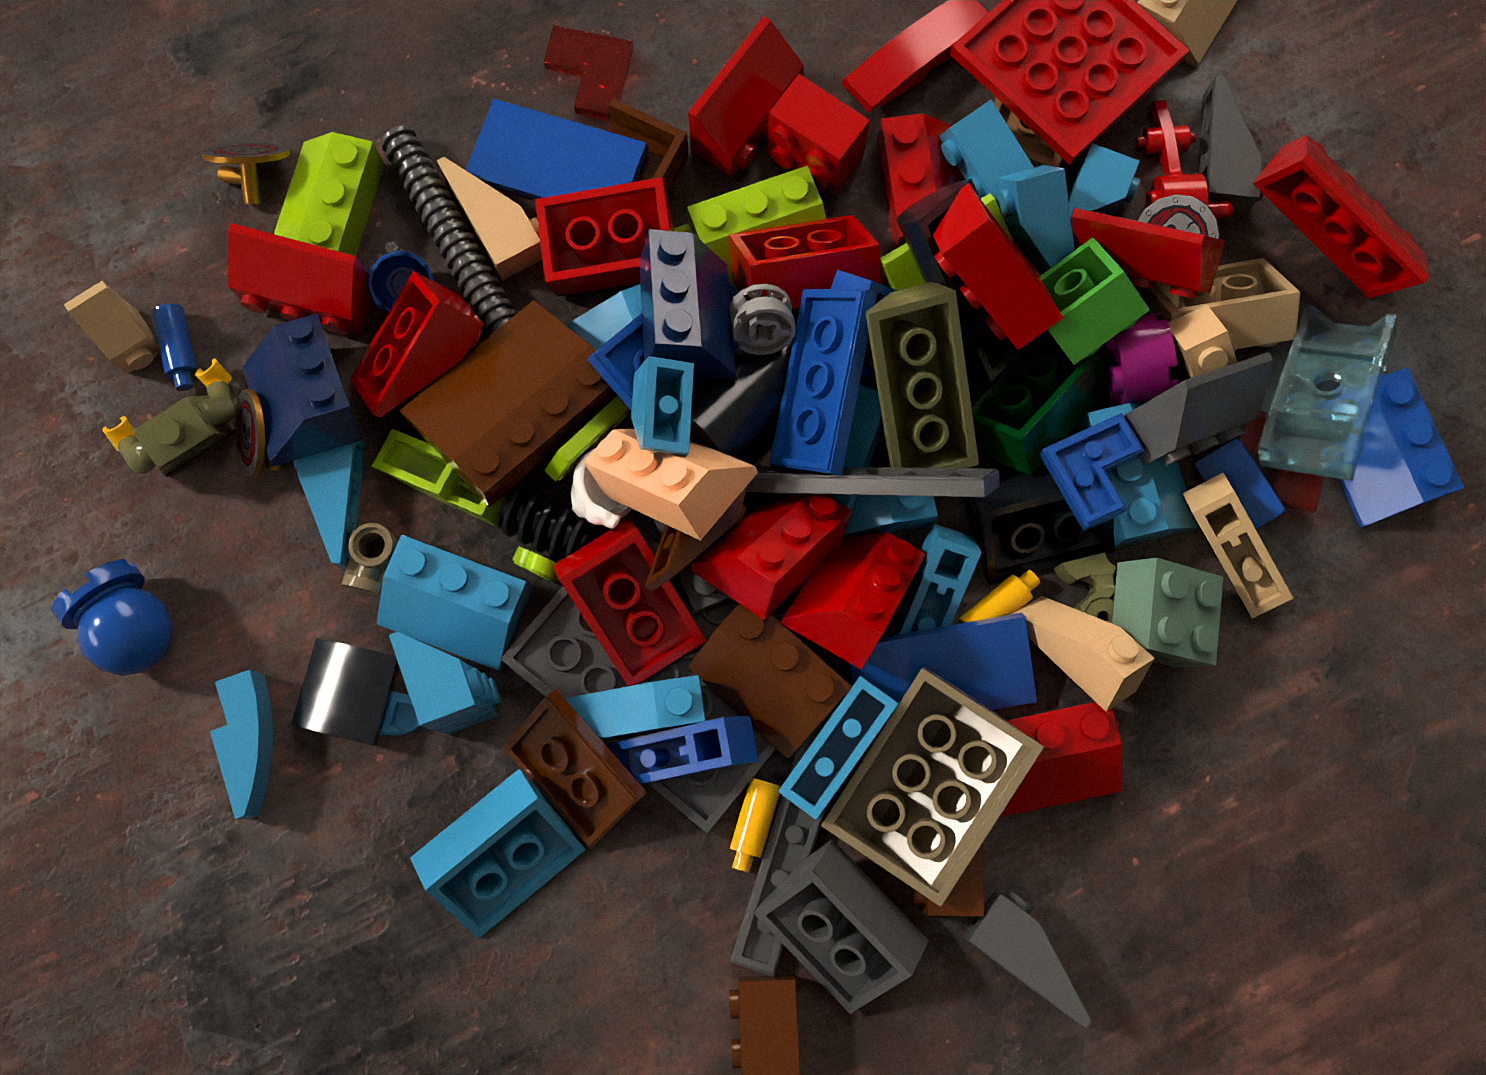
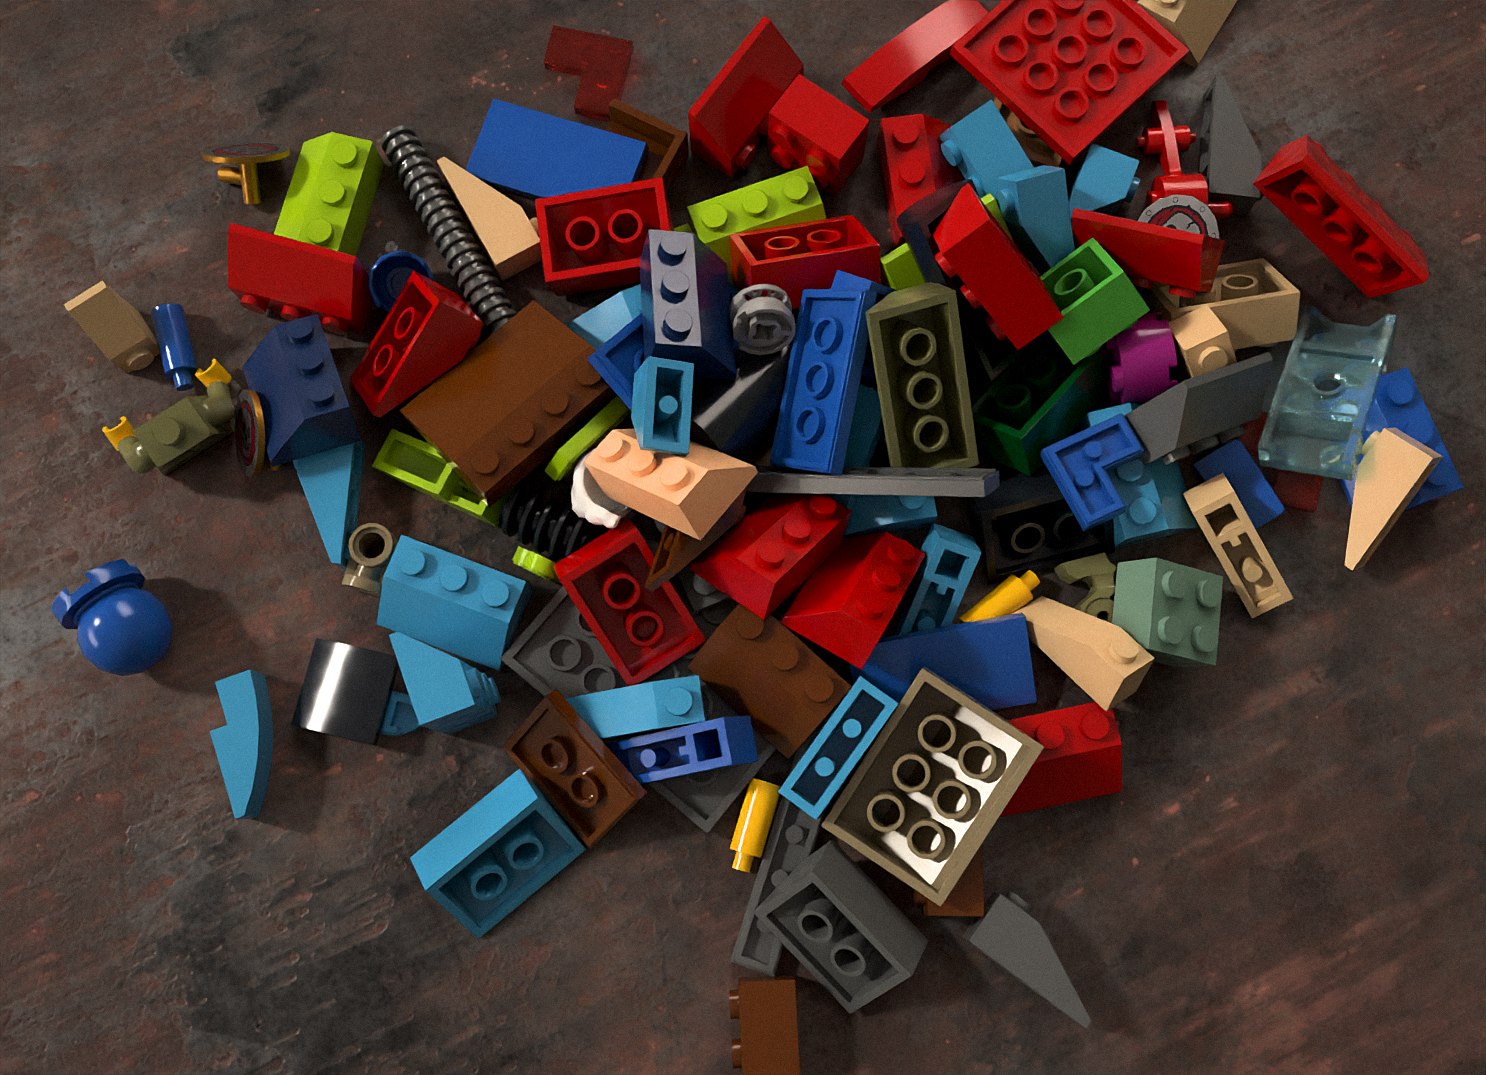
none -> tan slope [1344,427,1443,570]

